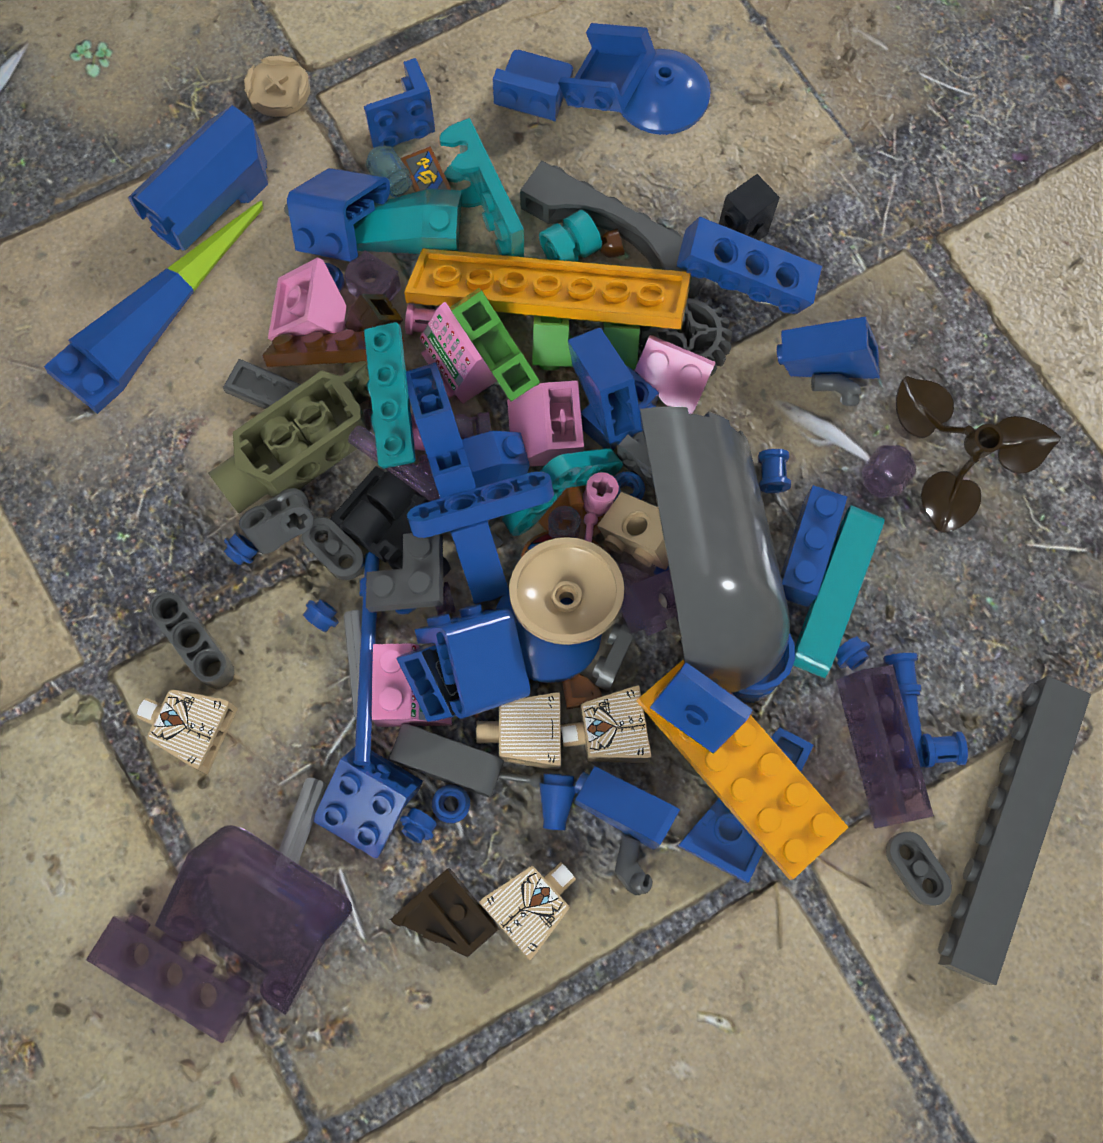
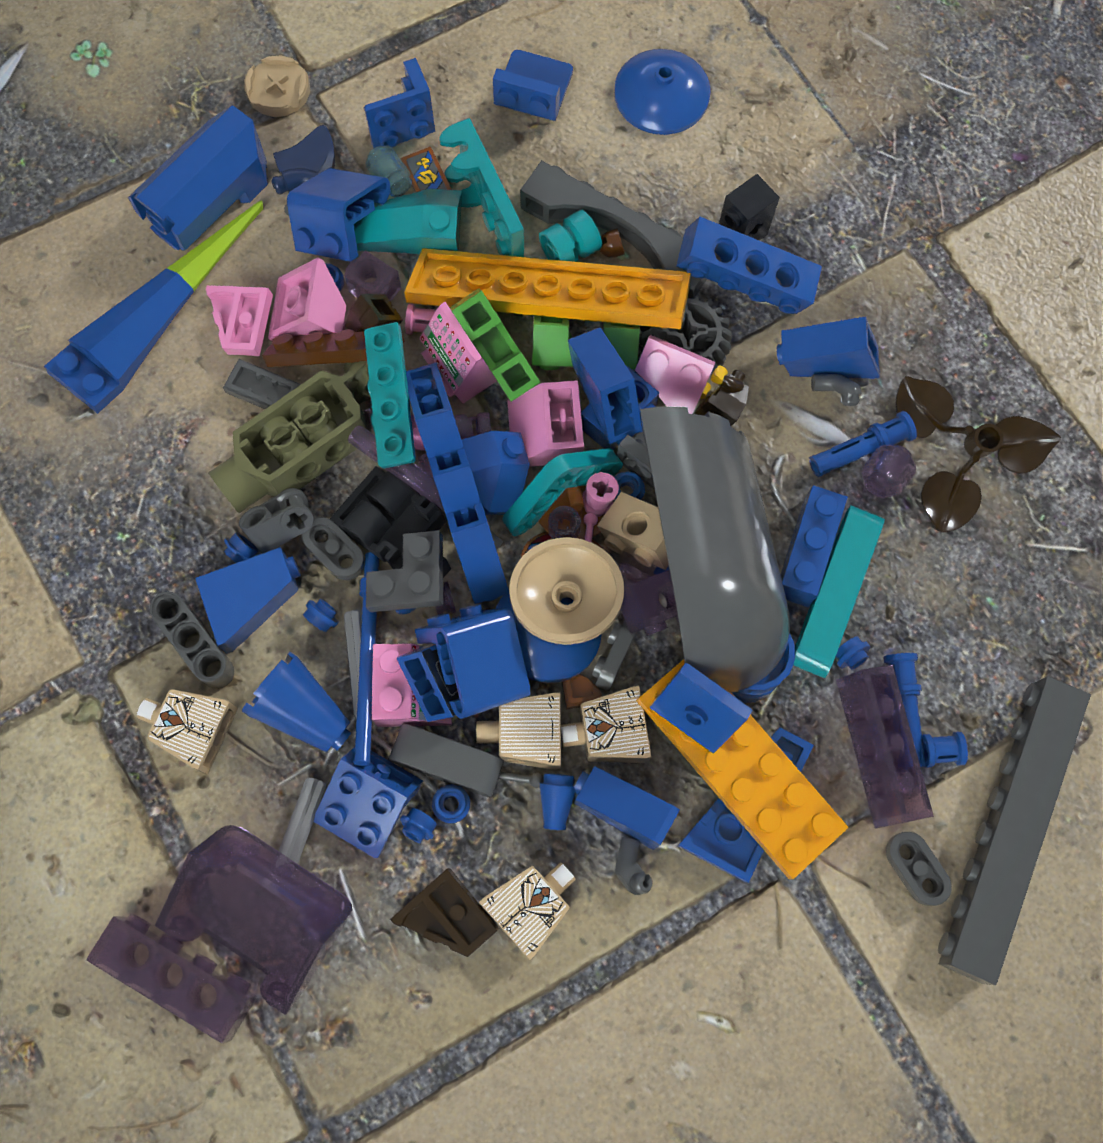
blue beam [407,472,554,538] -> none
blue panel [558,23,656,112] -> none
blue bush [758,449,791,493] -> none
none -> blue slope [195,547,301,654]
none -> bright pink wing [206,285,273,356]
none -> blue cone [242,652,351,752]
none -> dark blue arm [271,125,335,195]
none -> dark brown piece [694,365,749,426]
none -> blue pin [809,411,917,478]

